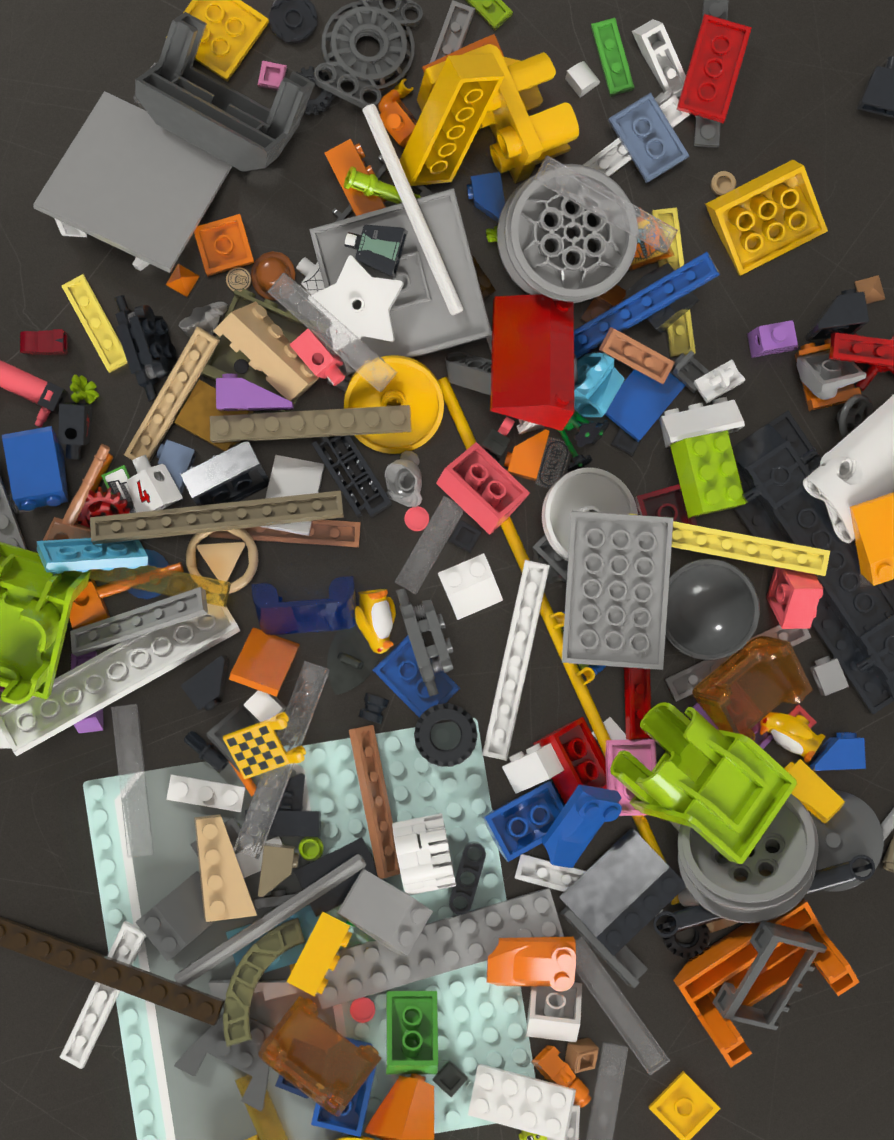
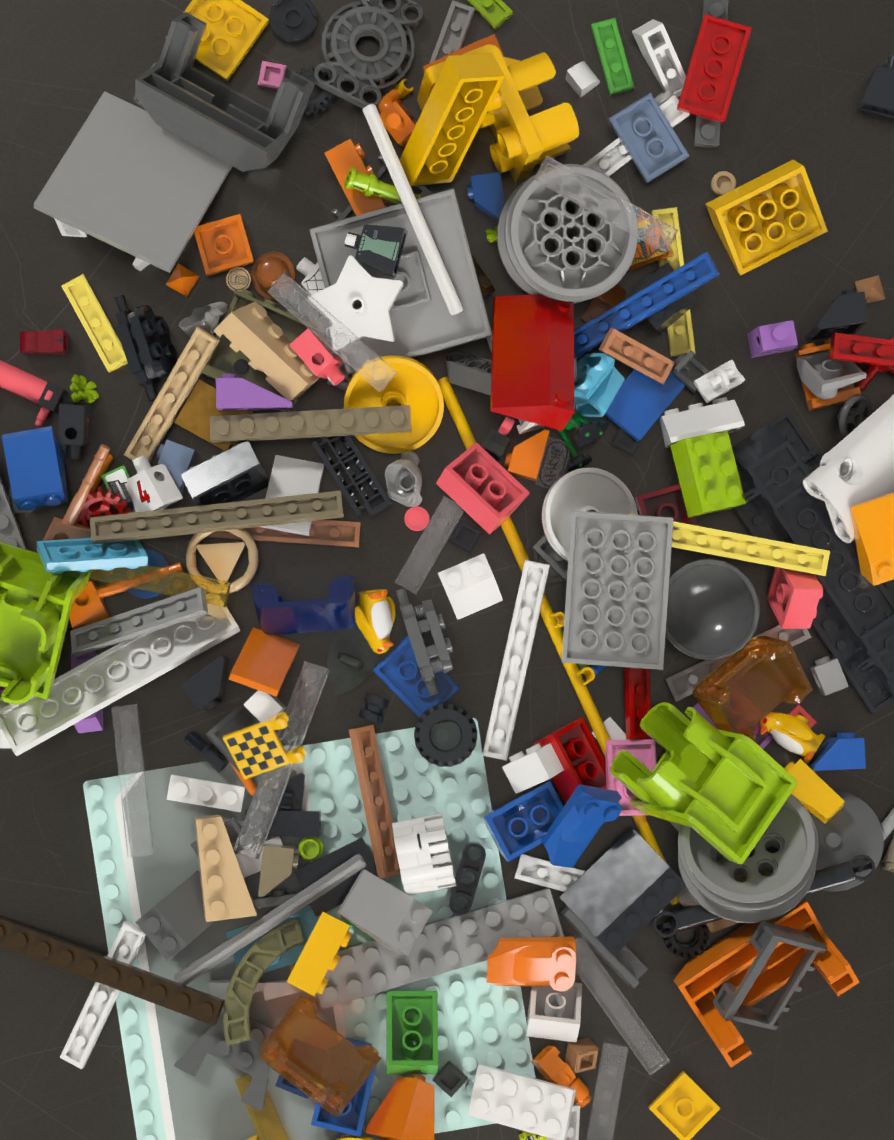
coral piece [350,997,375,1023] -> none

